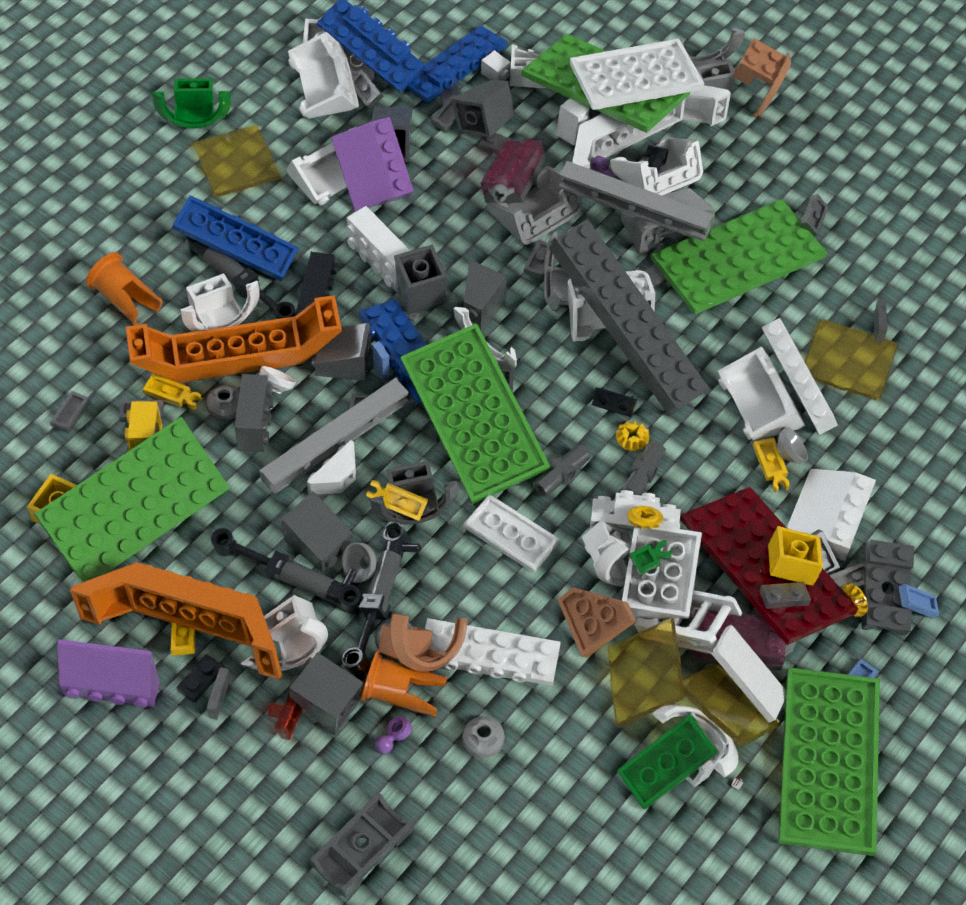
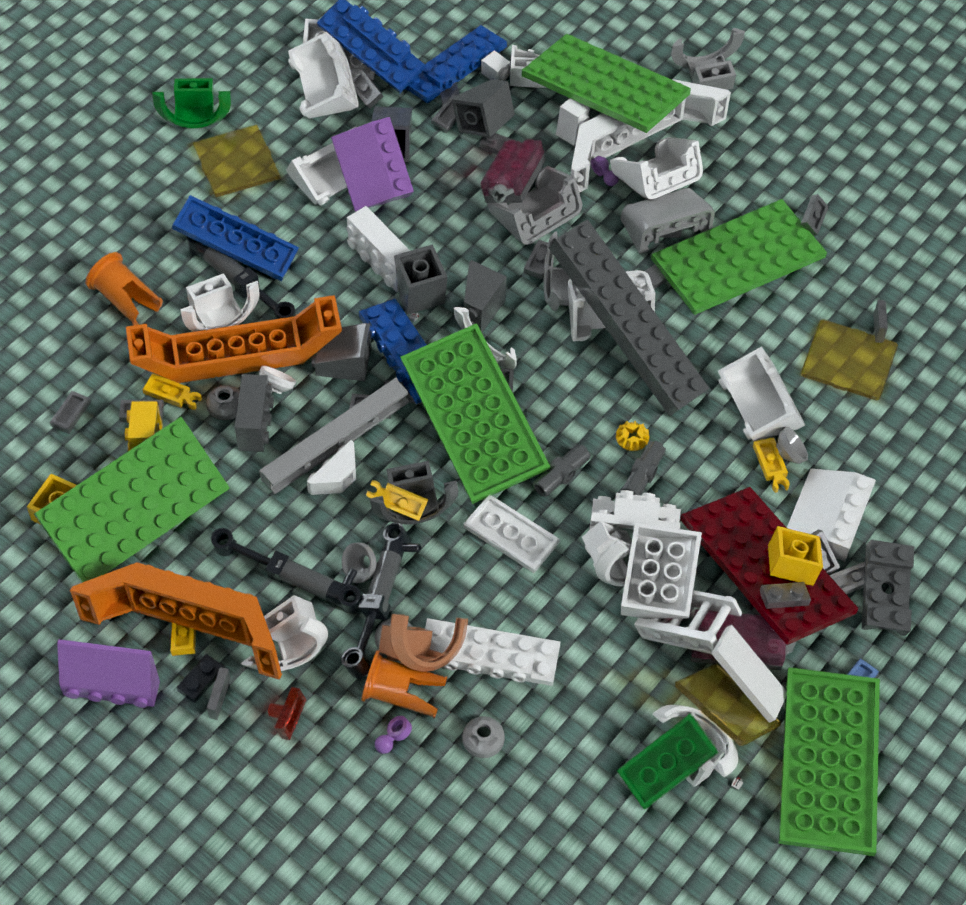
dark grey slope [282,491,353,572] -> none
dark grey slope [289,652,363,735] -> none
black hinge [295,251,338,316] -> none
dark grey piece [310,793,414,899] -> none
medium blue tile [372,341,390,383] -> none
nougat plate [557,587,636,657] -> none
light grey tile [558,161,715,241] -> none
white plate [570,39,704,110] -> none
black hinge [592,387,637,417] -> none
clear yellow piece [608,617,684,727] -> none
yellow gear [627,506,663,530] -> none
green plate [629,540,672,575] -> none
black piece [644,145,668,173] -> none
nougat piece [733,38,791,117] -> none
white brick [762,318,838,435] -> none
yellow gear [842,583,868,617] -> none
medium blue tile [899,584,939,618] -> none

